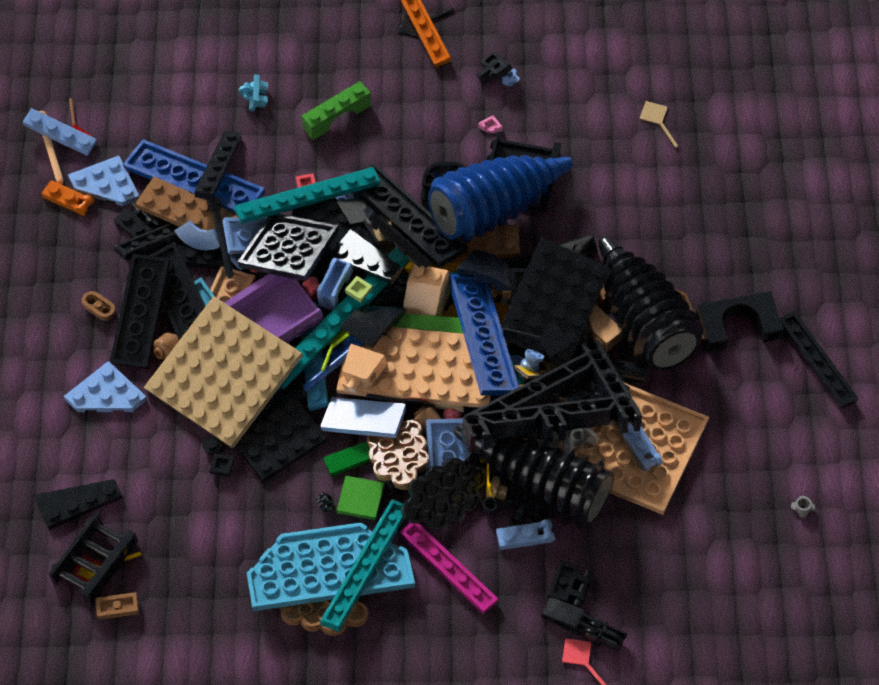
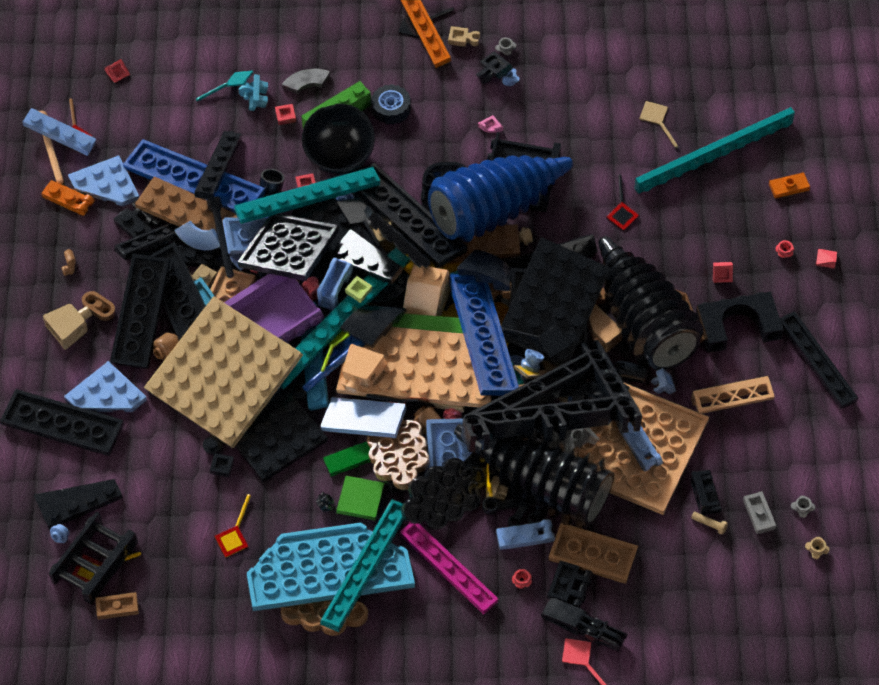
none -> black plate [0,389,124,456]
none -> tan torso [43,304,92,350]
none -> light blue plate [50,524,69,543]
none -> medium nougat arm [61,249,76,276]
none -> coral slope [104,59,130,83]
none -> tan plate [192,264,217,287]
none -> teal piece [196,71,253,101]
none -> piece [214,494,251,558]
none -> black wheel [259,169,285,198]
none -> coral plate [275,104,296,125]
none -> flat silver tile [282,69,331,94]
none -> black piece [302,103,375,175]
none -> black wheel [371,84,411,125]
none -> tan plate [448,26,480,47]
none -> light grey plate [495,37,516,56]
none -> coral plate [512,569,532,589]
none -> tan plate [519,227,533,246]
none -> medium nougat plate [549,523,638,584]
none -> piece [606,174,639,231]
none -> teal plate [634,107,795,194]
none -> light blue tile [651,368,676,394]
none -> black hinge [690,470,722,515]
none -> light nougat fence [691,376,775,414]
none -> tan piece [691,512,728,535]
none -> coral tile [713,262,733,283]
none -> light grey plate [743,492,776,534]
none -> orange plate [769,172,810,199]
none -> coral plate [775,240,794,258]
none -> tan plate [805,537,830,559]
none -> coral slope [816,249,837,269]

